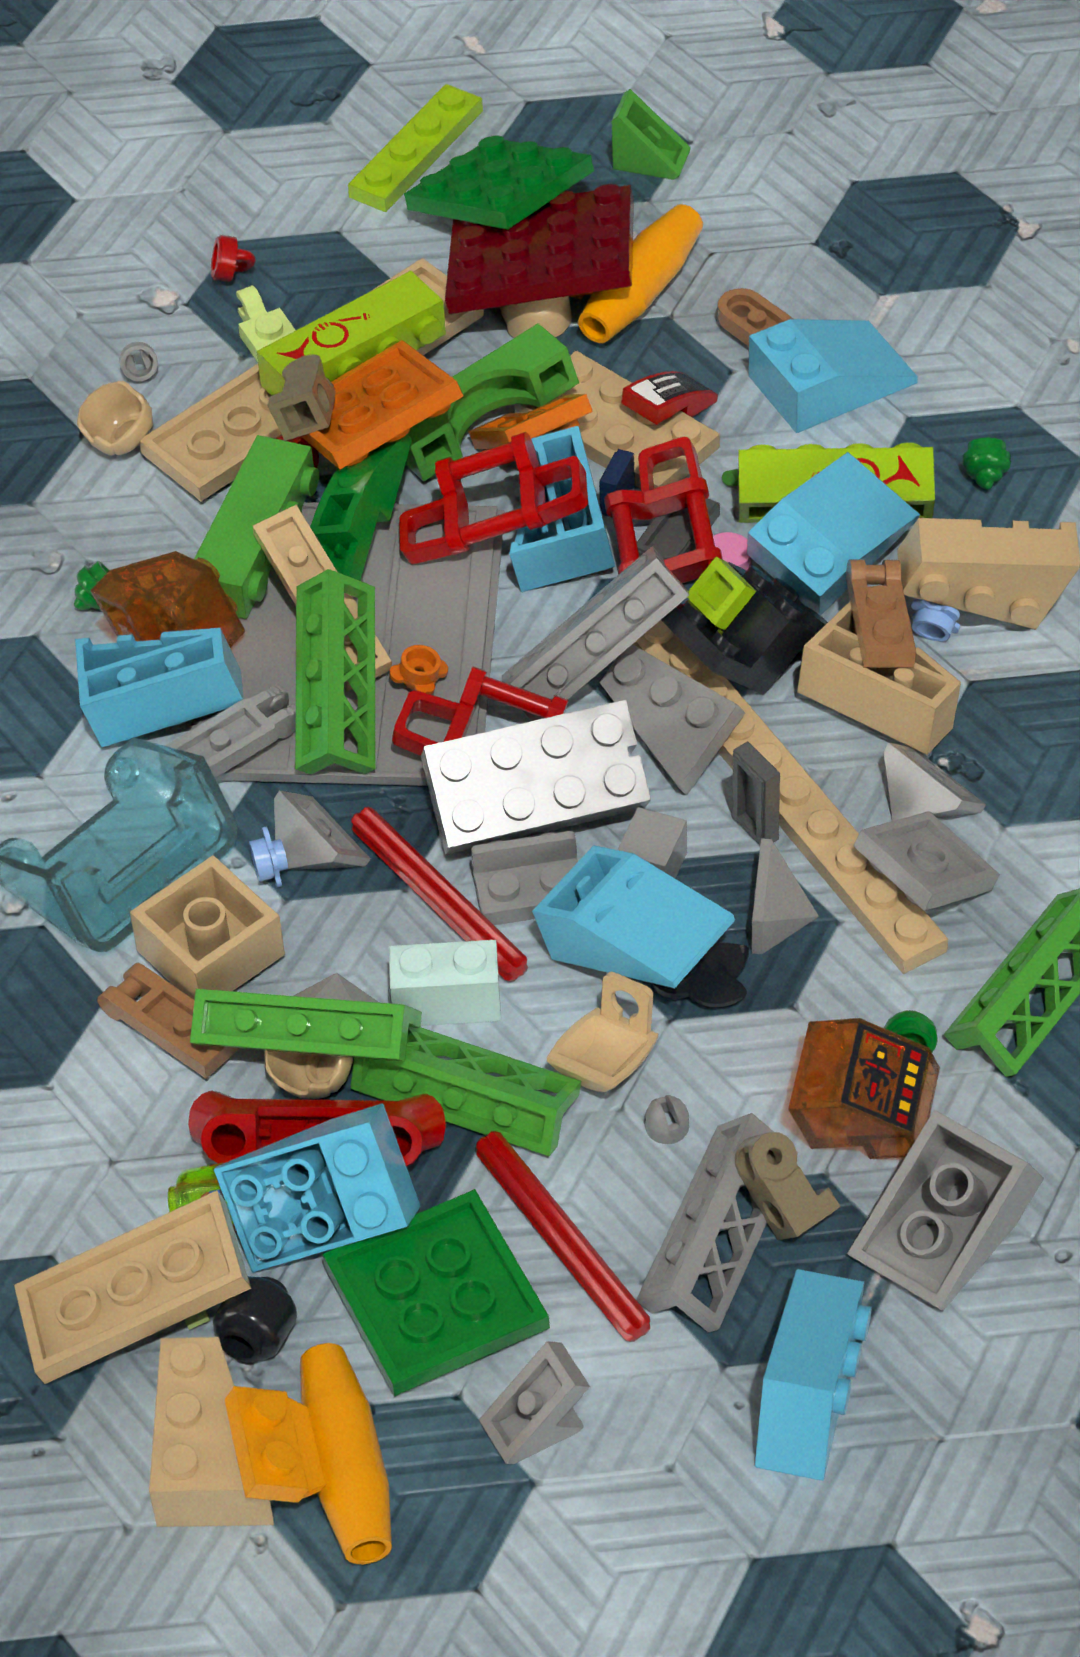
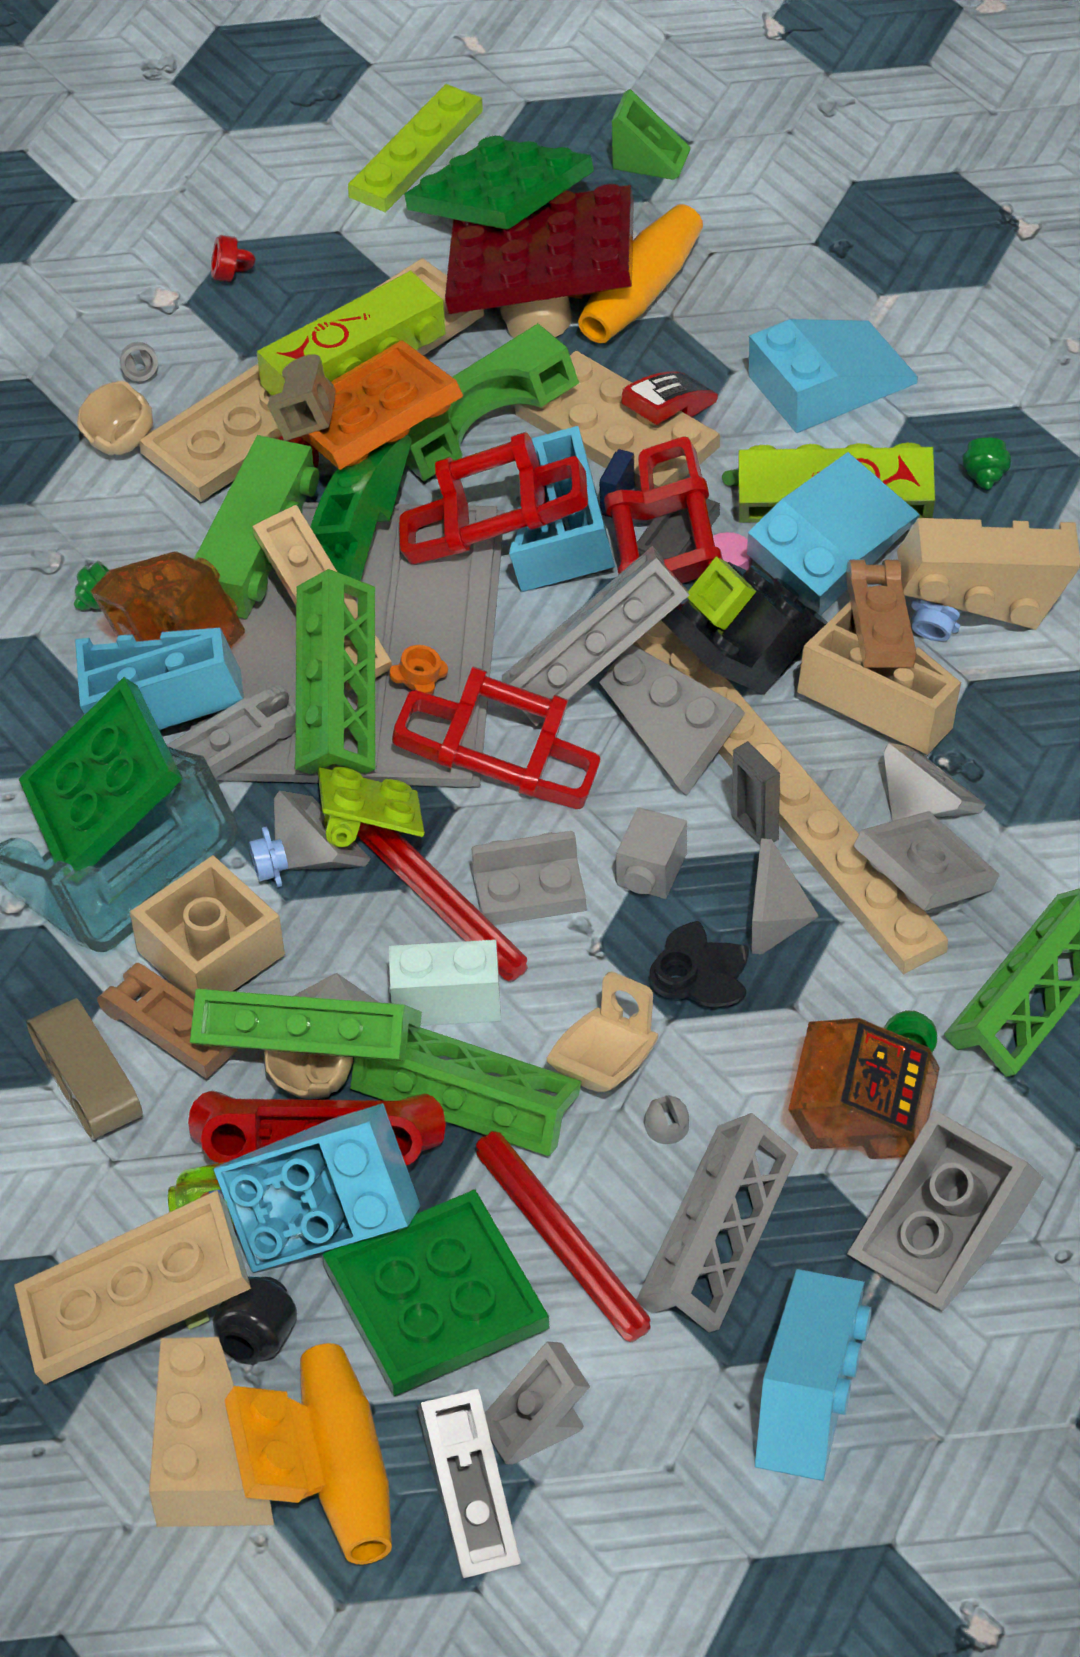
yellowish green plate [236,285,296,362] -> none
piece [421,700,651,856] -> none
orange plate [468,394,593,449] -> none
medium azure slope [532,845,735,988] -> none
medium nougat plate [718,288,793,346] -> none
dark tan leg [735,1132,841,1240] -> none
none -> green plate [19,677,183,883]
none -> dark tan beam [26,998,143,1140]
none -> lime hinge [318,767,425,847]
none -> slope [417,1389,521,1579]

